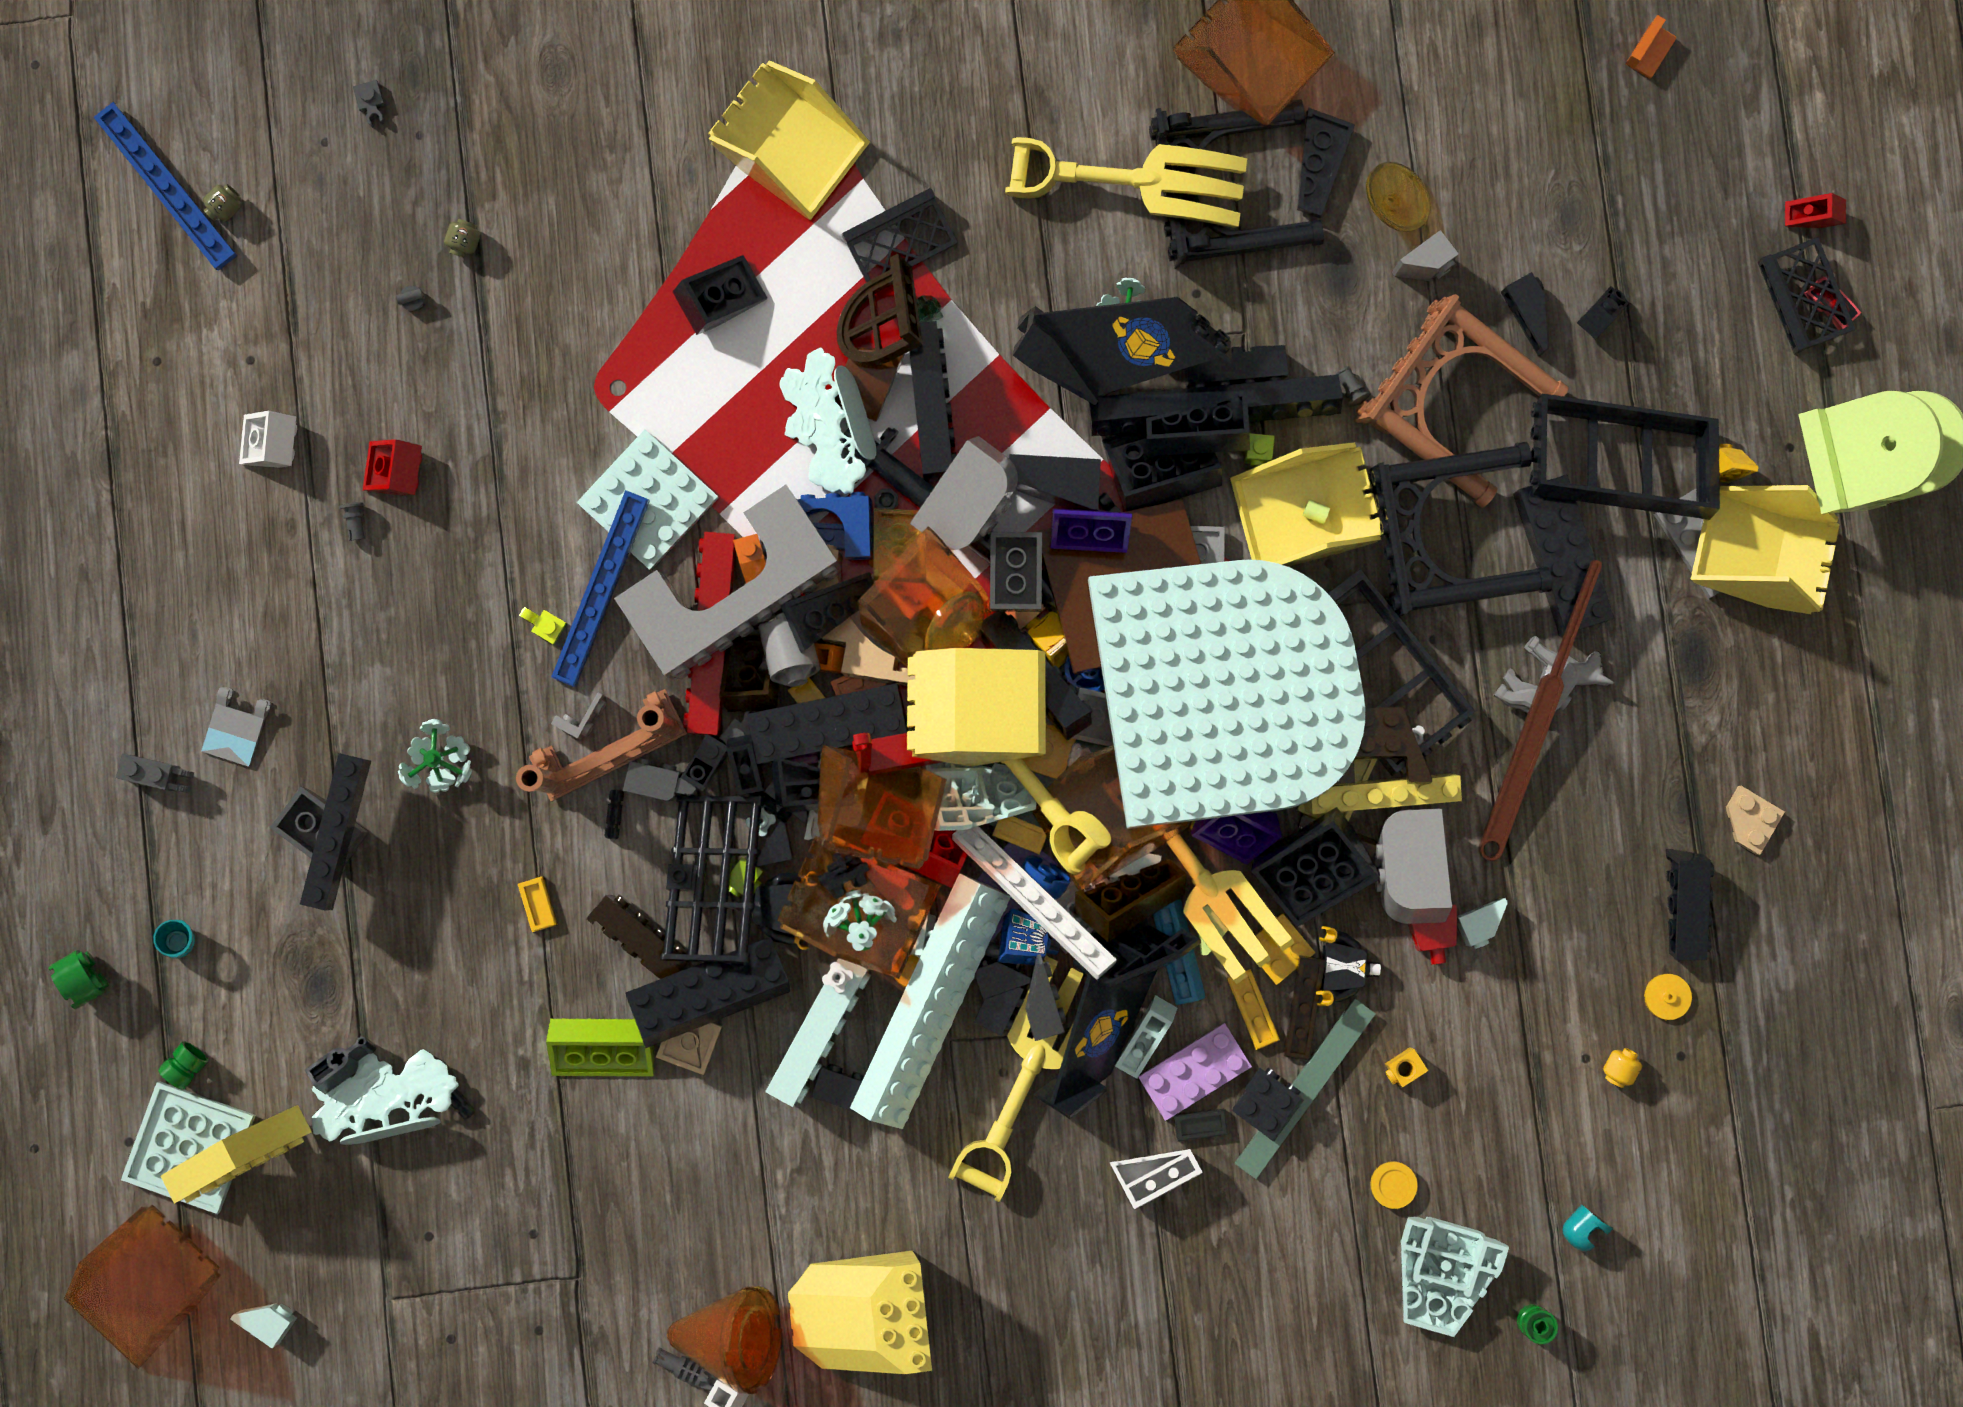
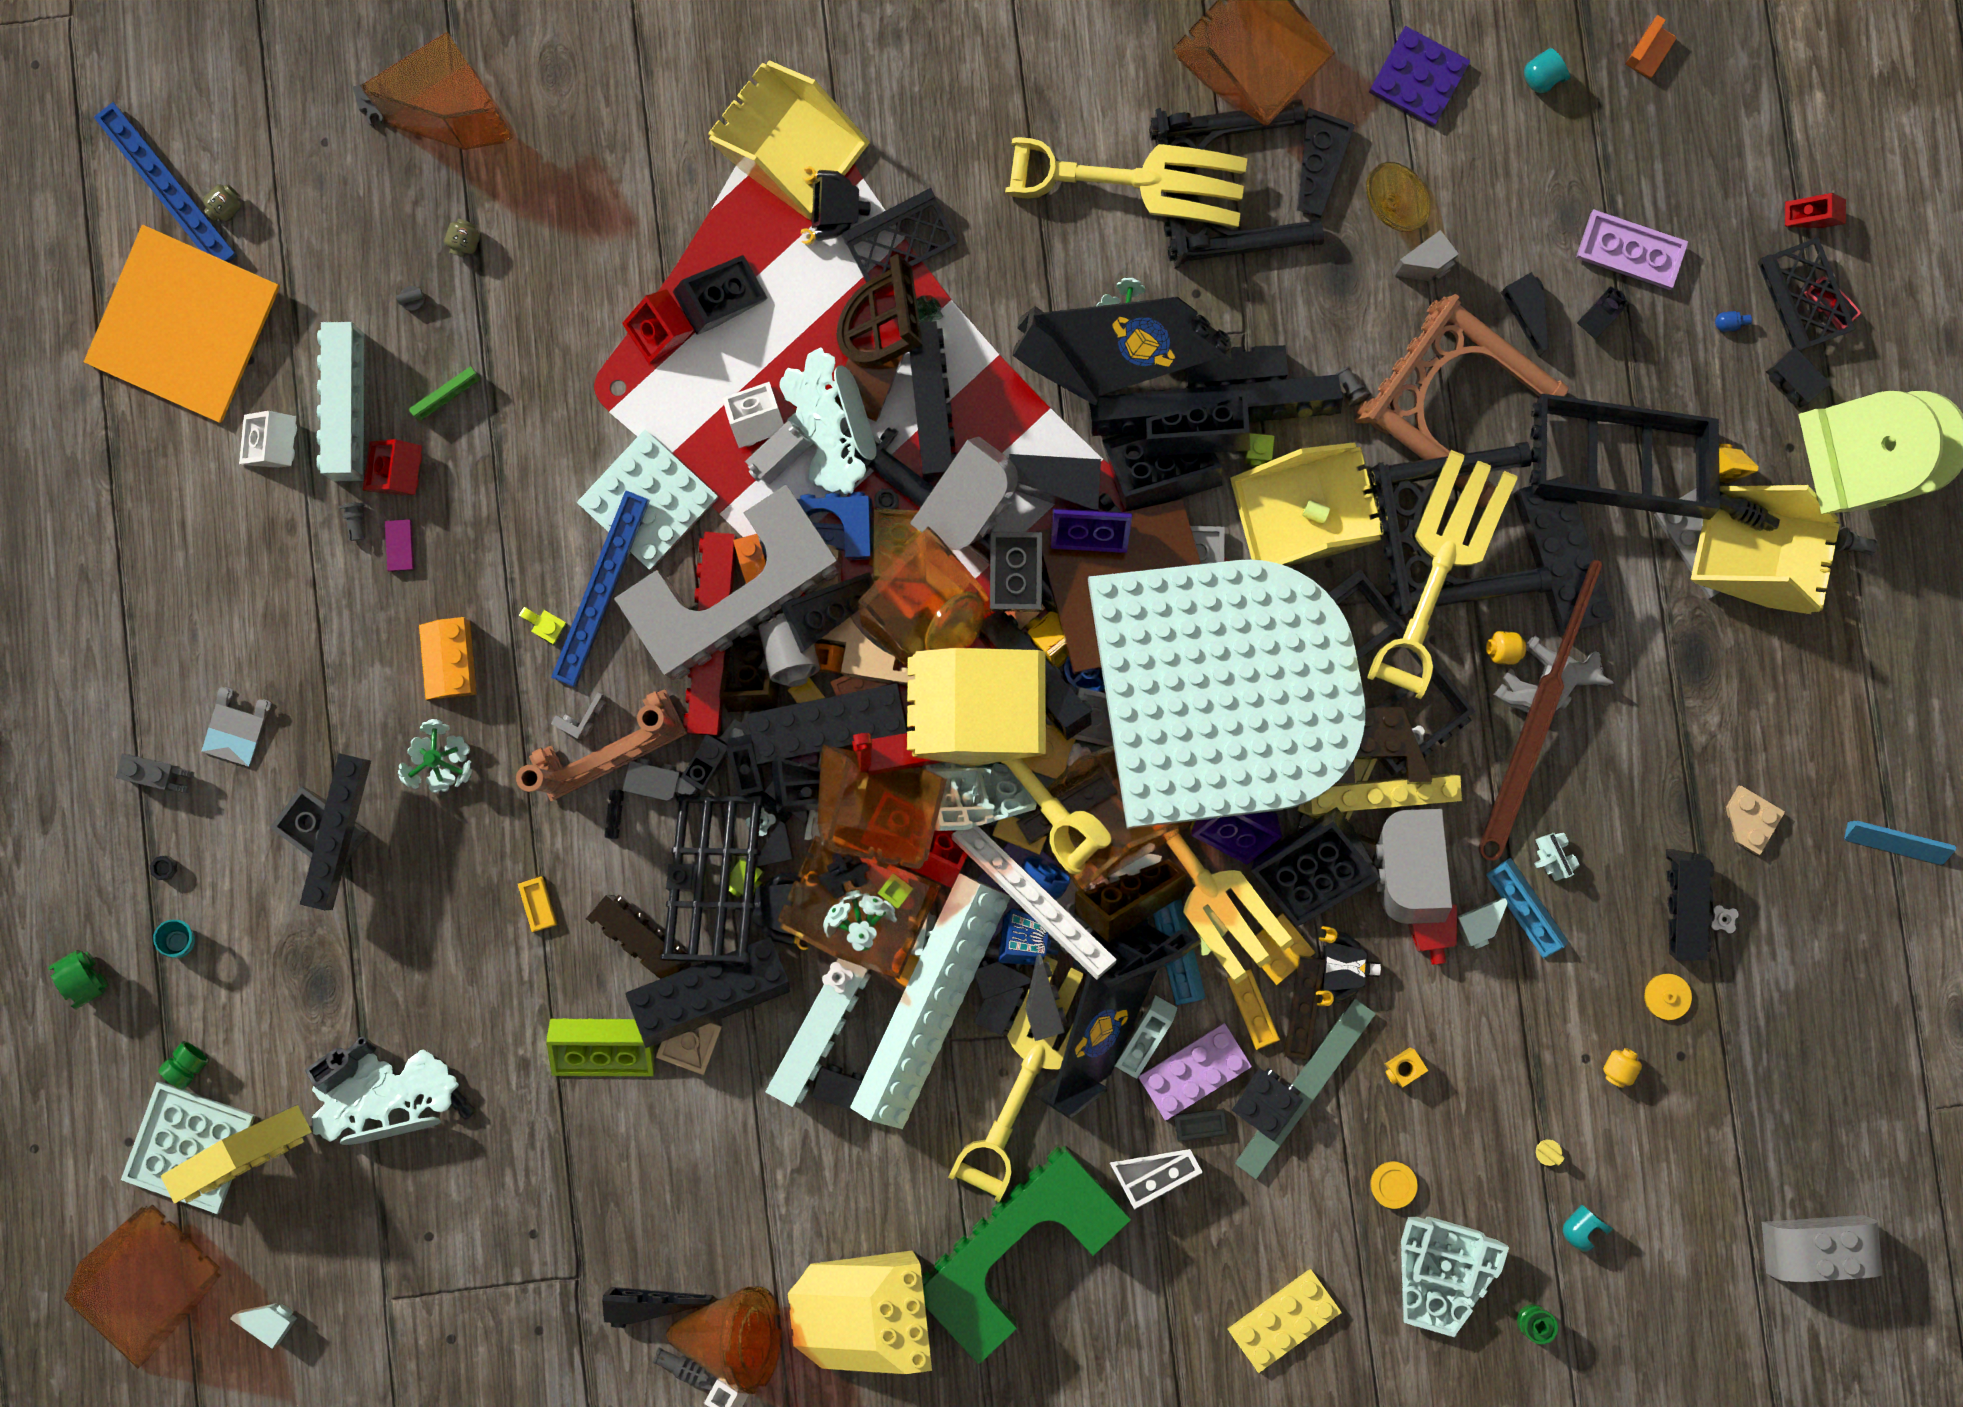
none -> light orange tile [84,225,280,423]
none -> black tile [150,856,177,880]
none -> light aqua brick [317,322,364,481]
none -> clear orange windscreen [360,32,513,150]
none -> magenta tile [385,519,414,572]
none -> bright green tile [409,366,481,421]
none -> light orange slope [419,617,477,700]
none -> black wedge [602,1287,713,1328]
none -> red slope [622,289,694,364]
none -> white slope [722,382,784,448]
none -> light grey brick [745,421,813,485]
none -> black torso [800,166,871,245]
none -> lime plate [878,873,914,909]
none -> green arch [922,1145,1131,1365]
none -> dark brown tile [1016,770,1117,845]
none -> light yellow plate [1228,1269,1342,1373]
none -> light yellow piece [1368,450,1517,699]
none -> dark purple plate [1369,26,1470,127]
none -> yellow head [1486,631,1526,665]
none -> dark azure slope [1486,858,1568,959]
none -> teal helmet [1524,48,1570,93]
none -> light aqua hips [1534,833,1579,881]
none -> light yellow plate [1536,1139,1564,1166]
none -> lavender plate [1576,209,1688,290]
none -> white plate [1711,905,1739,933]
none -> blue cylinder [1715,311,1752,332]
none -> black hinge [1720,491,1780,531]
none -> light grey brick [1762,1215,1883,1282]
none -> black brick [1766,347,1830,408]
none -> dark grey pin [1835,527,1878,556]
none -> dark azure slope [1844,821,1956,865]

